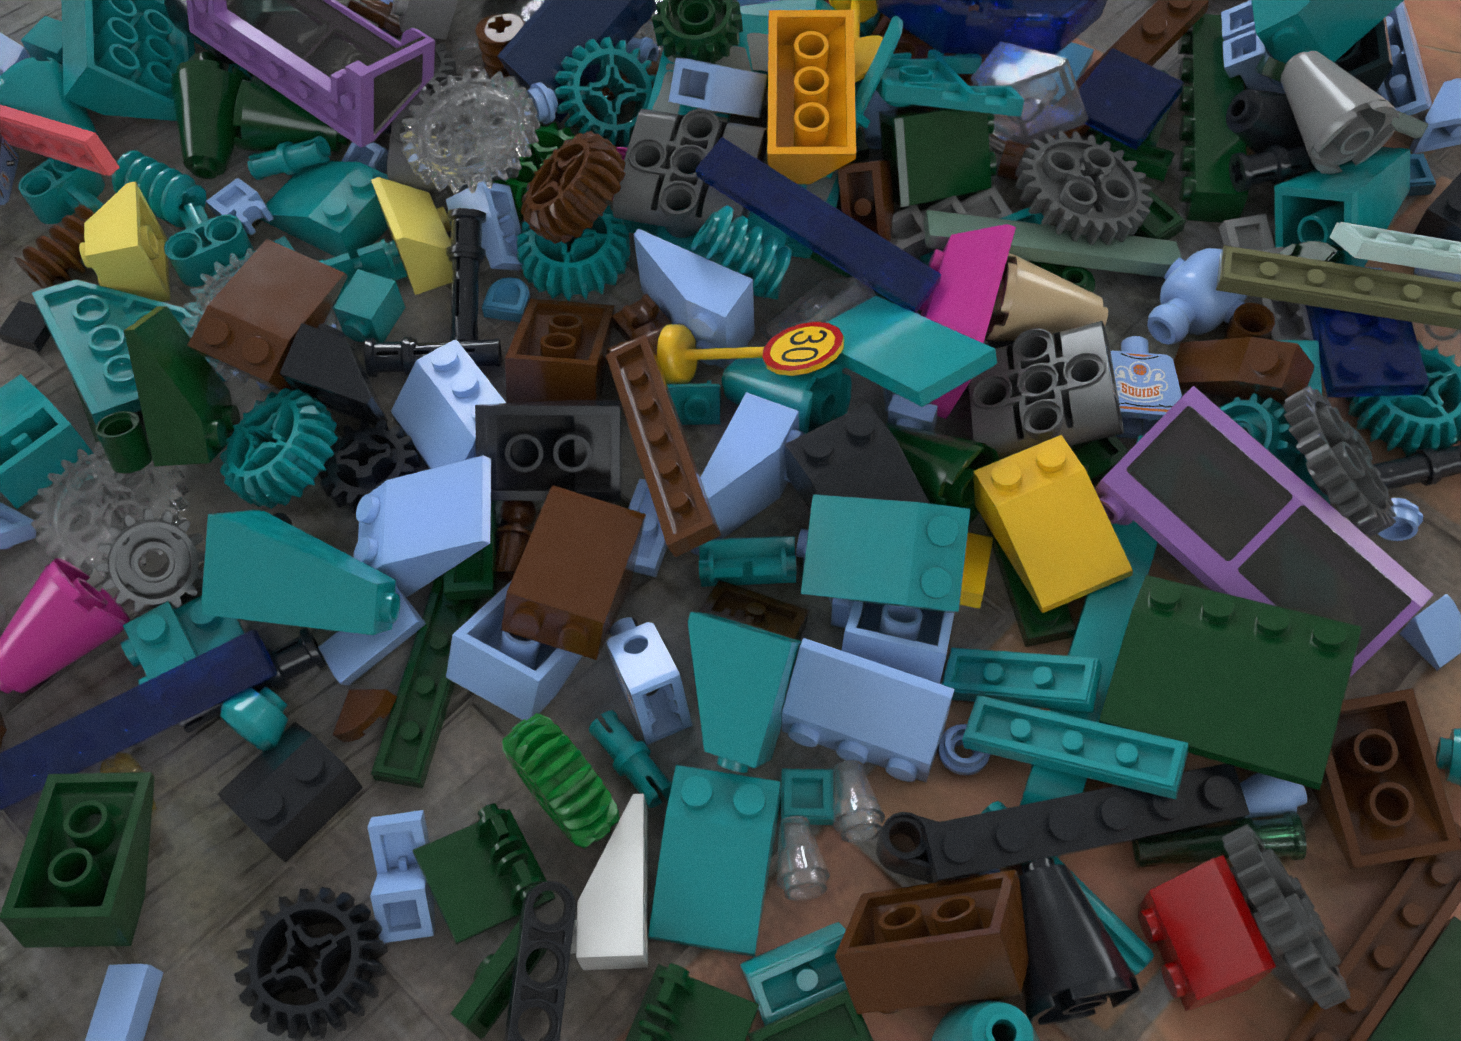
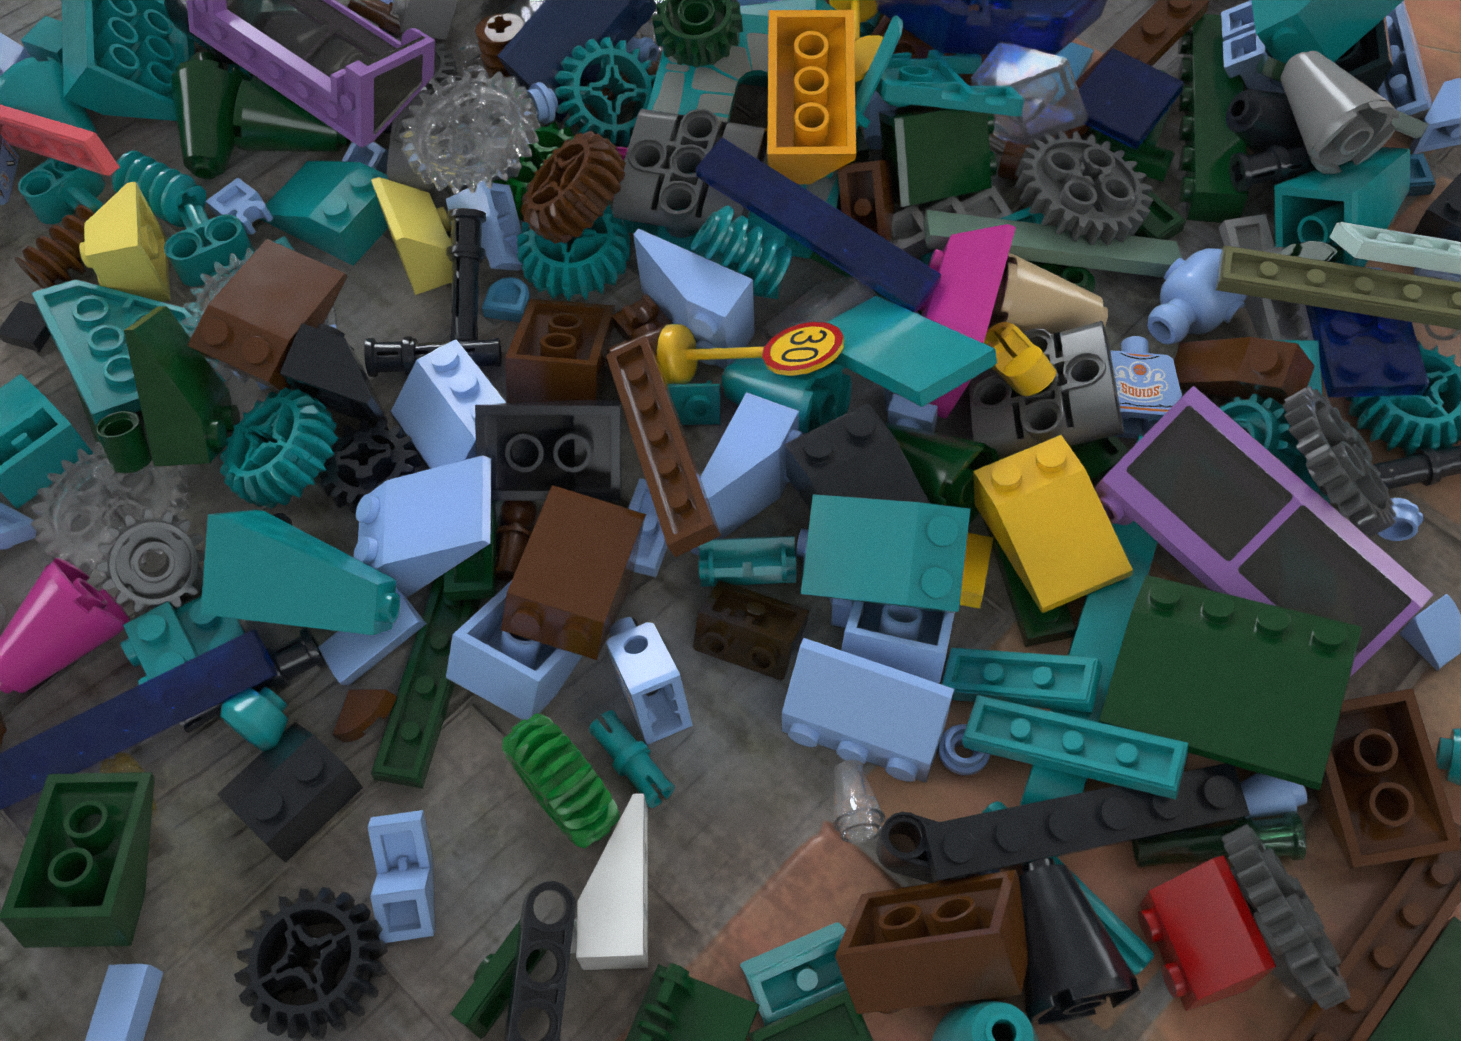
teal pin [247,136,331,180] -> none
teal hinge [319,239,407,301] -> none
teal brick [333,269,406,342] -> none
dark green hinge [412,803,555,945] -> none
teal slope [648,765,781,957] -> none
light blue slope [668,58,768,118] -> none
teal slope [688,612,802,773] -> none
clear cone [777,816,830,901] -> none
teal tile [781,768,834,825] -> none
reddish brown beam [1223,303,1275,339] -> none
none -> yellow piece [984,322,1056,396]

